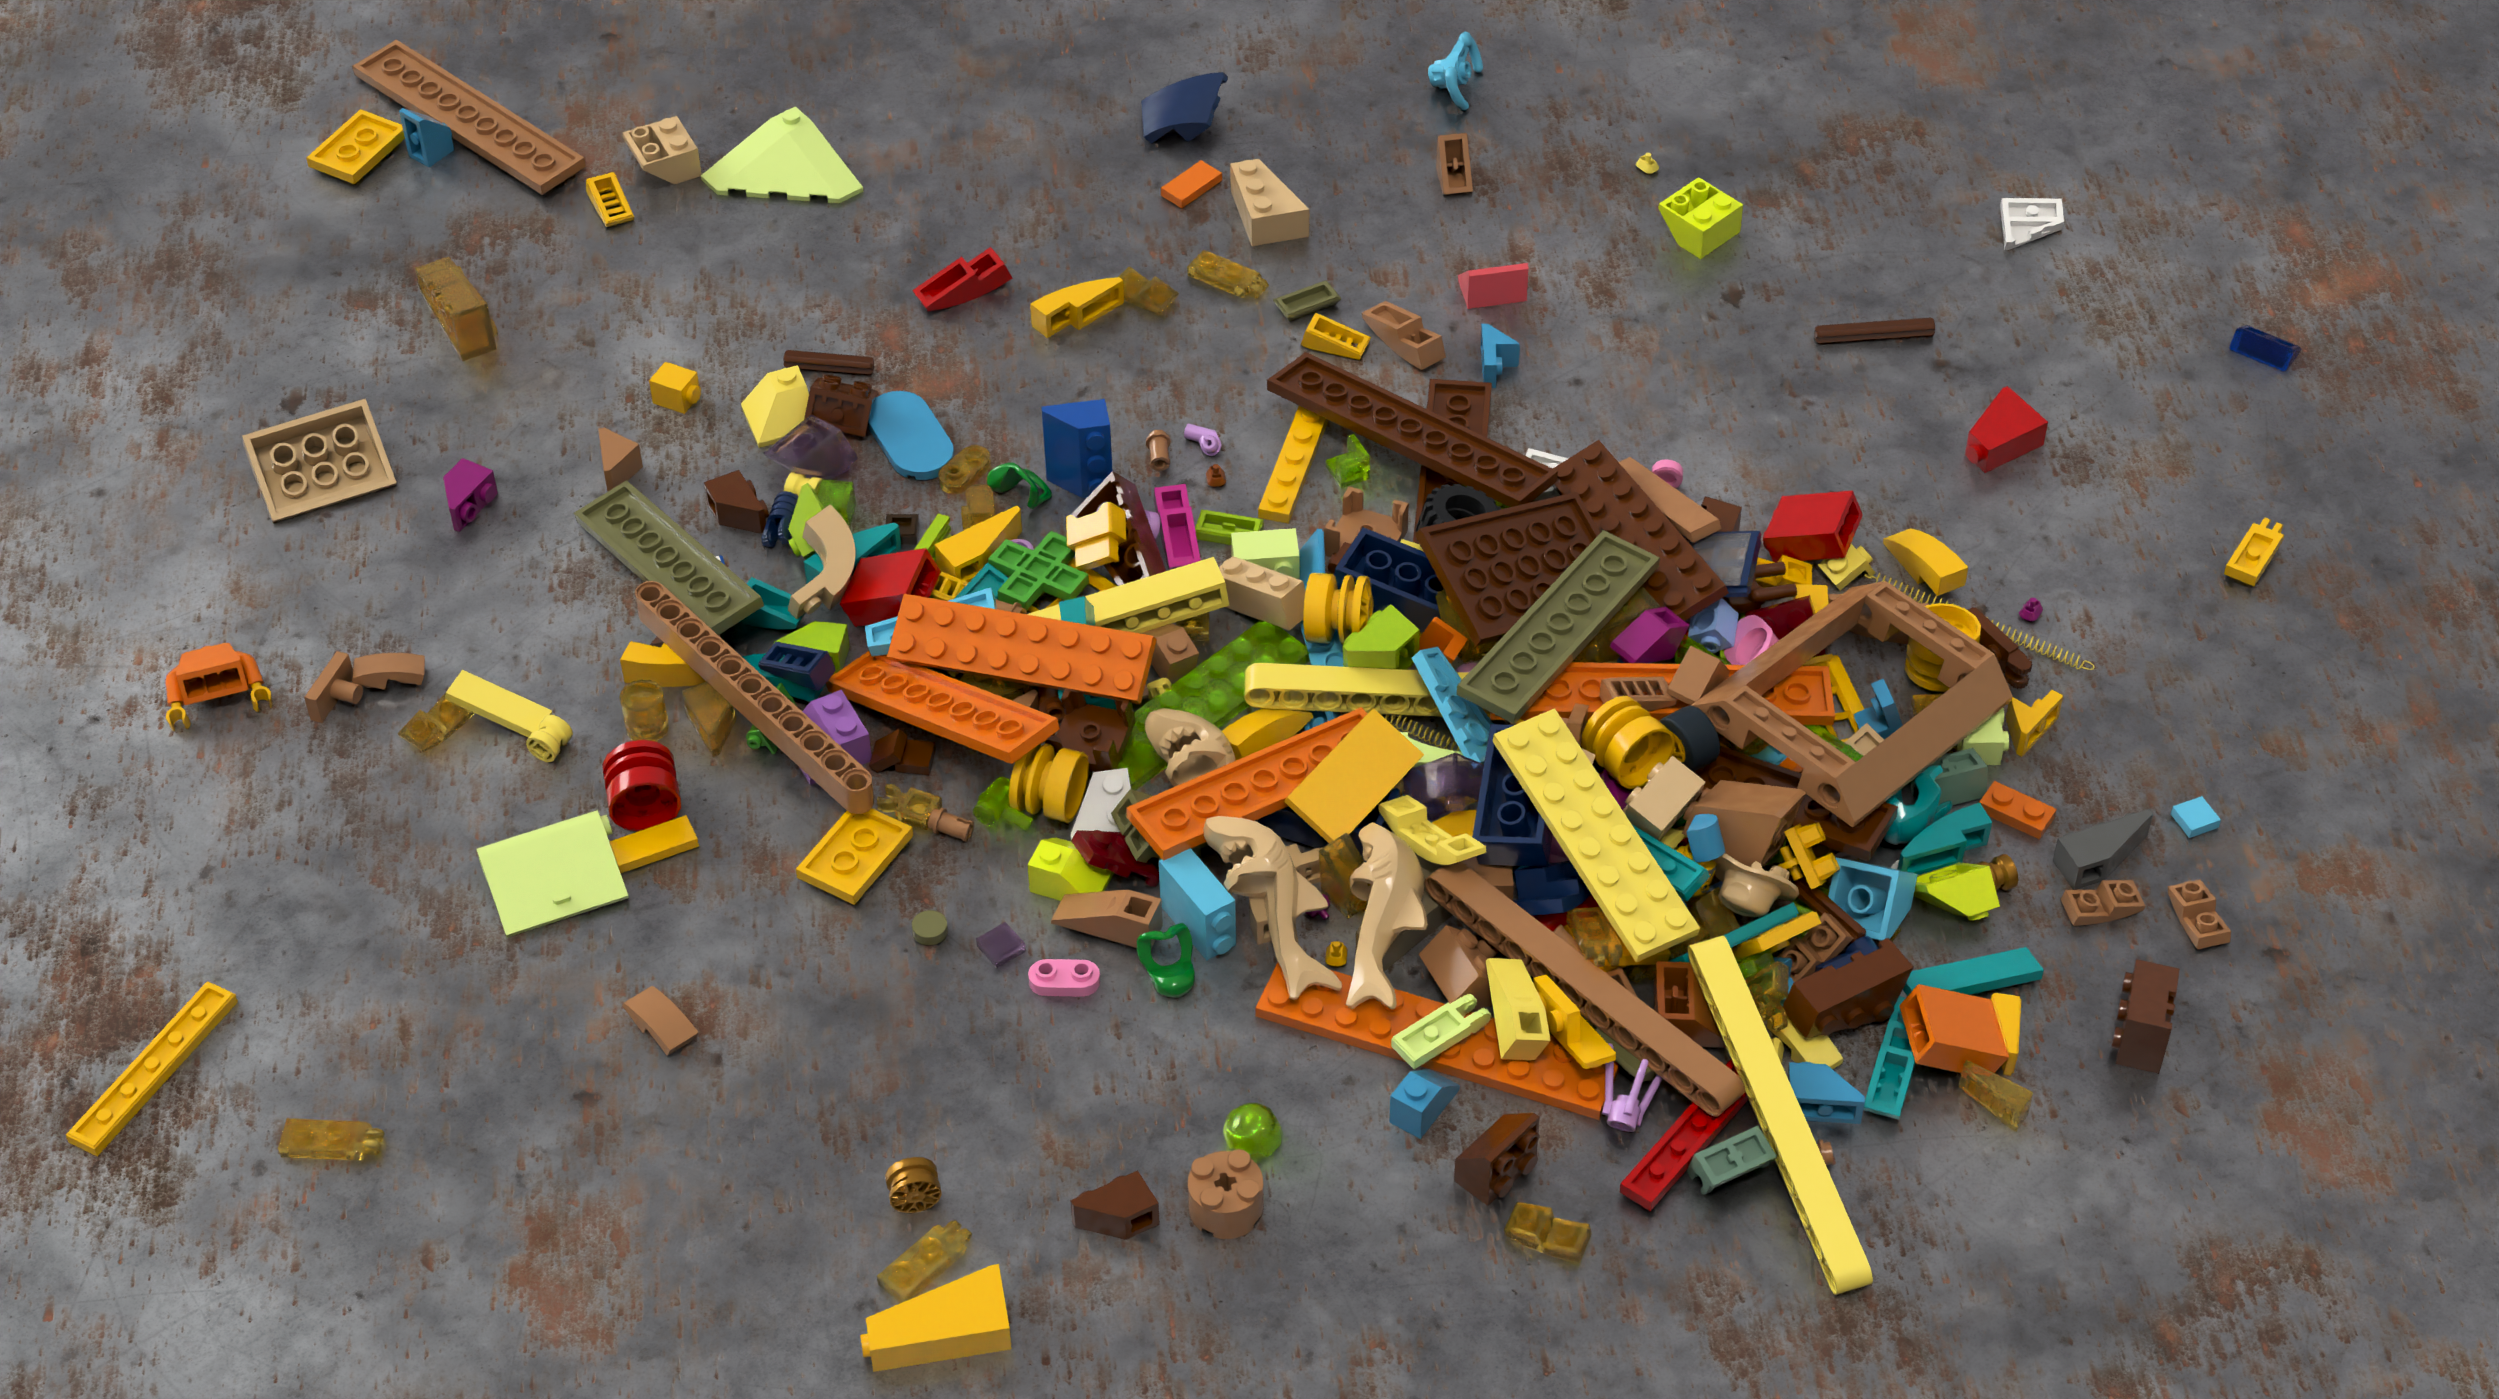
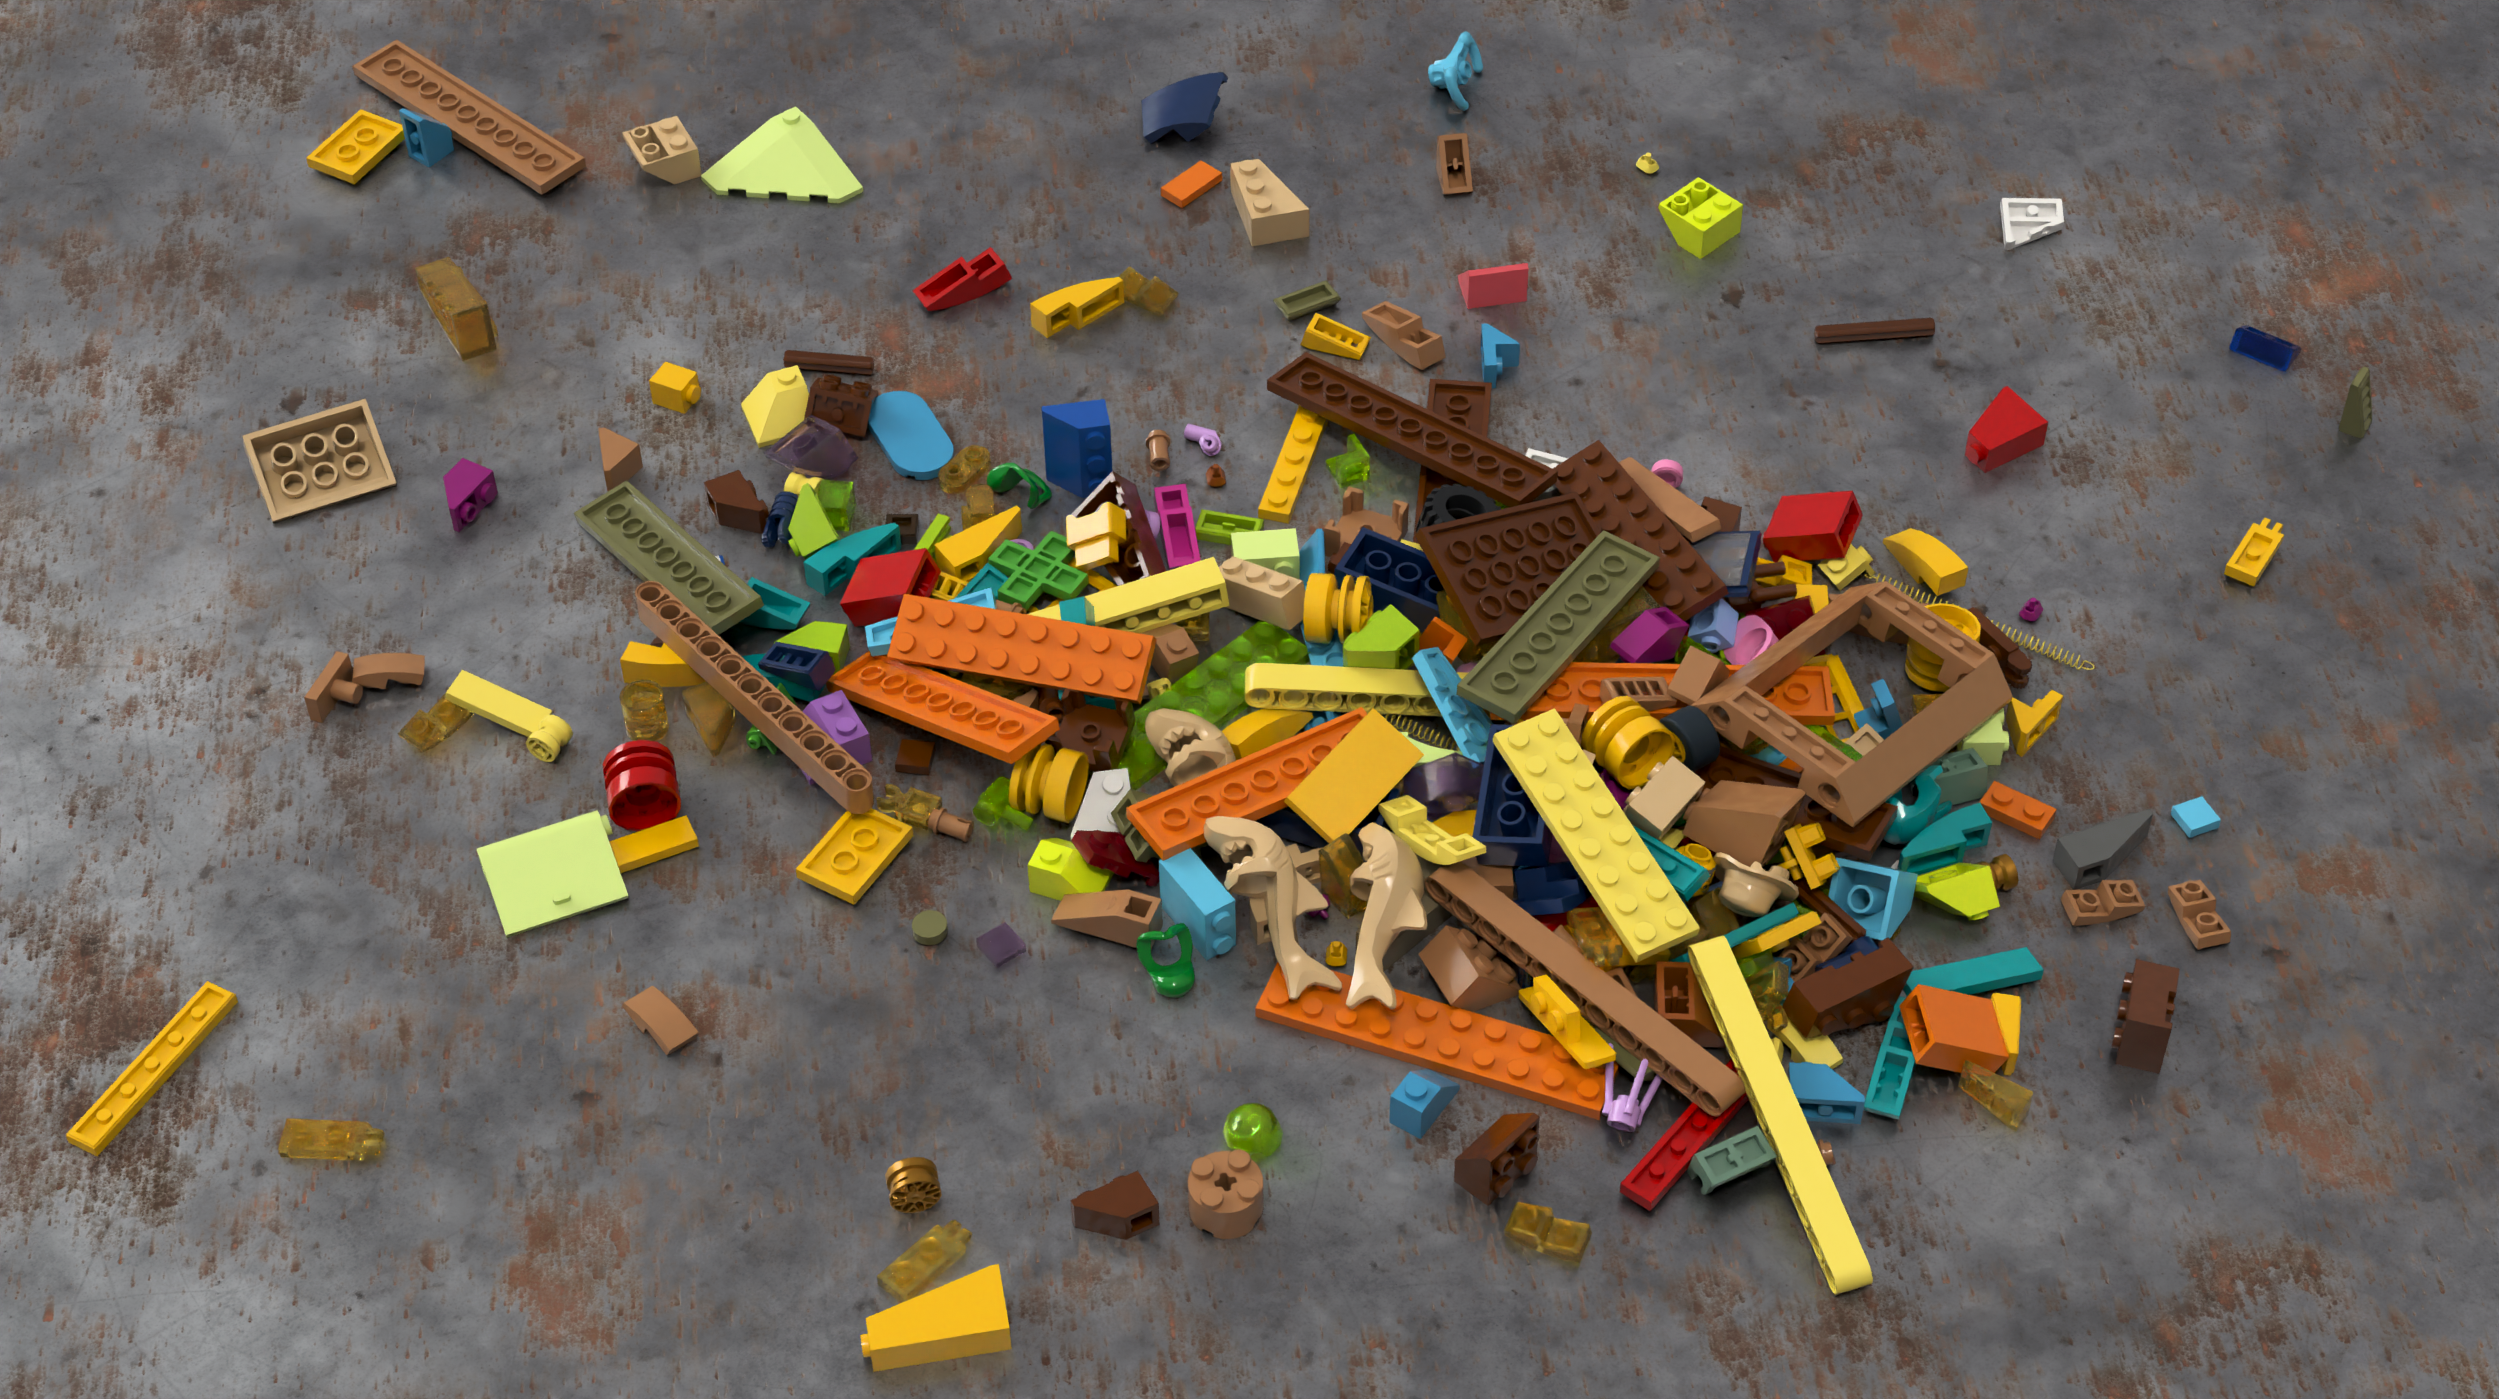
orange torso [165,643,273,731] -> none
yellow slope [586,172,634,227] -> none
tan arch [788,504,855,619] -> none
reddish brown tile [869,729,908,773] -> none
bright pink plate [1028,959,1100,997] -> none
clear yellow hinge [1187,250,1269,299] -> none
yellowish green hinge [1391,994,1492,1070] -> none
light yellow slope [1486,958,1551,1060] -> none
dark azure brick [1686,814,1725,862] -> none
none -> olive slope [2339,366,2372,438]

